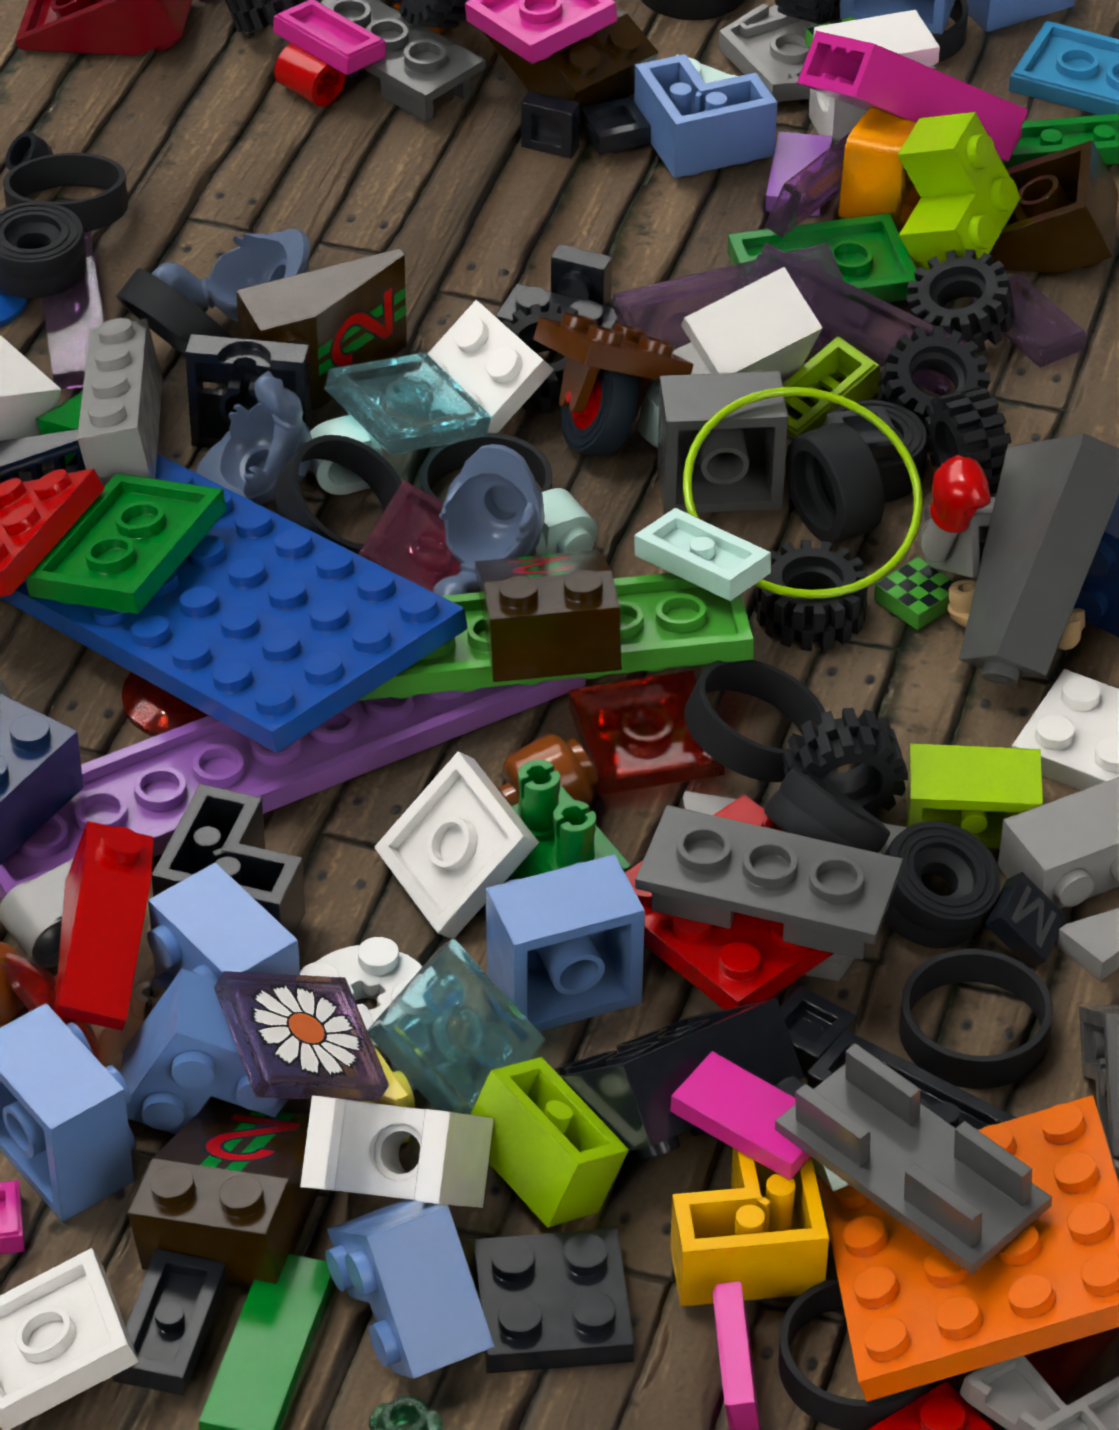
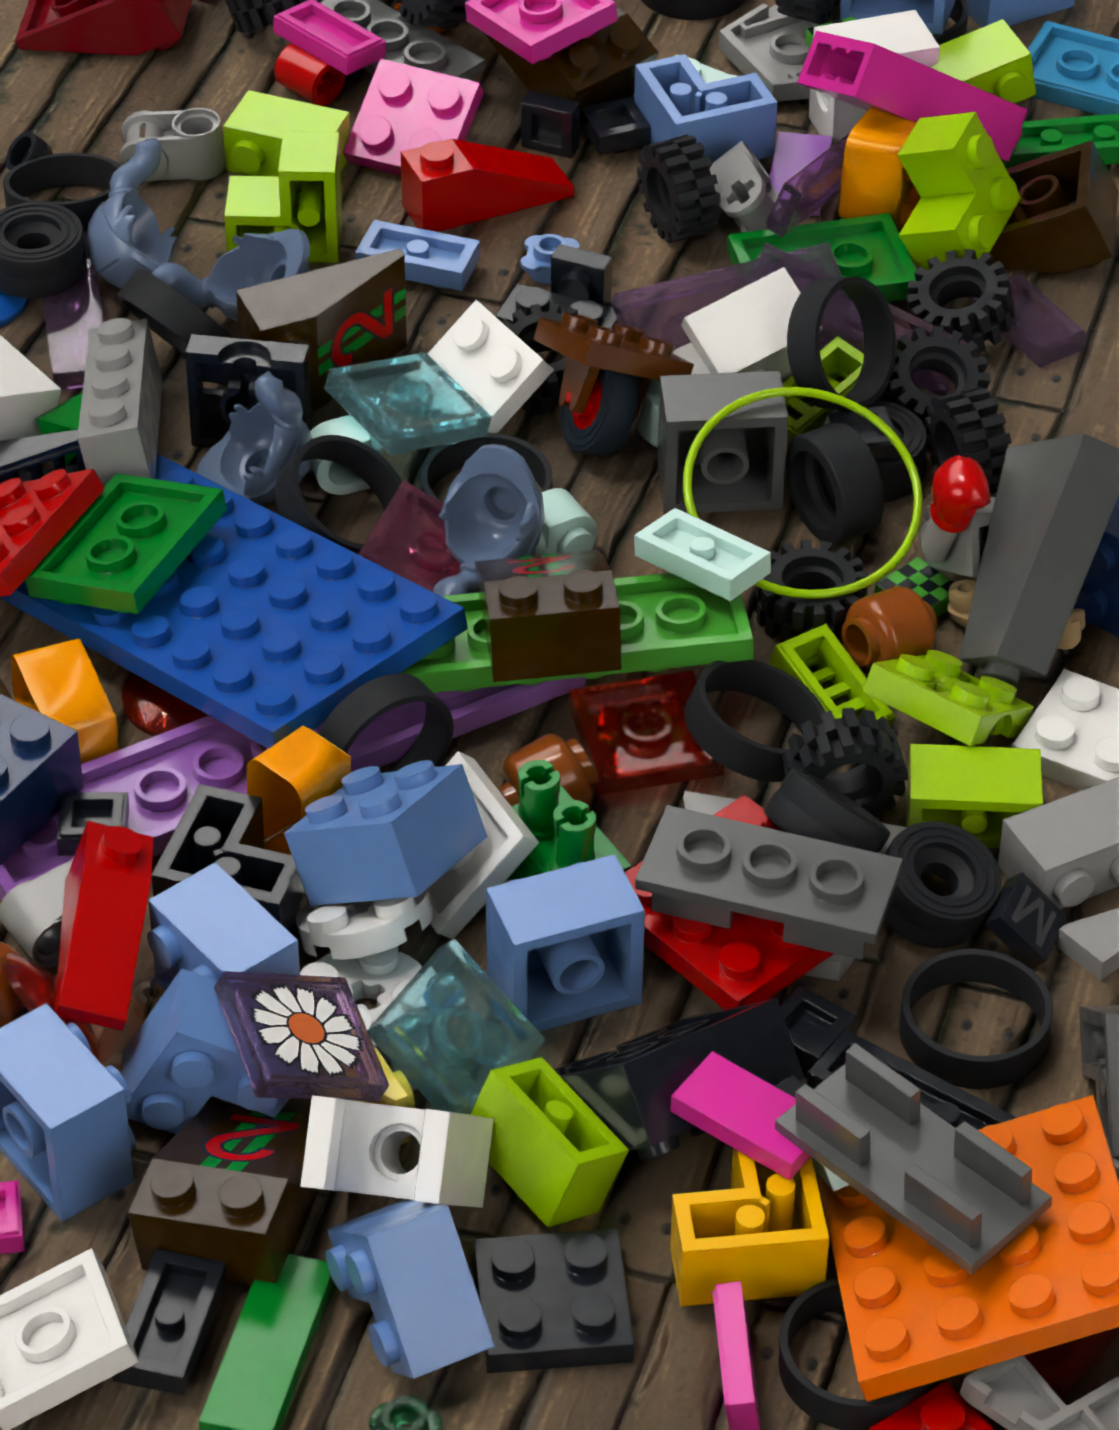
none -> light orange piece [11,638,119,764]
none -> black tile [57,792,130,856]
none -> sand blue piece [86,138,177,289]
none -> light grey piece [119,107,226,183]
none -> lime brick [223,90,350,177]
none -> lime brick [224,131,343,263]
none -> light orange piece [247,726,351,855]
none -> medium blue brick [284,760,488,906]
none -> white plate [296,889,433,960]
none -> black tyre [318,674,454,772]
none -> plate [343,58,484,176]
none -> medium blue plate [355,220,480,291]
none -> red slope [401,139,575,232]
none -> medium blue plate [521,234,580,285]
none -> black tyre [637,134,721,243]
none -> light grey piece [710,141,789,232]
none -> lime slope [768,624,896,725]
none -> black tyre [787,277,896,409]
none -> dark orange head [841,586,937,672]
none -> lime brick [862,650,1034,746]
none -> lime brick [930,19,1036,104]

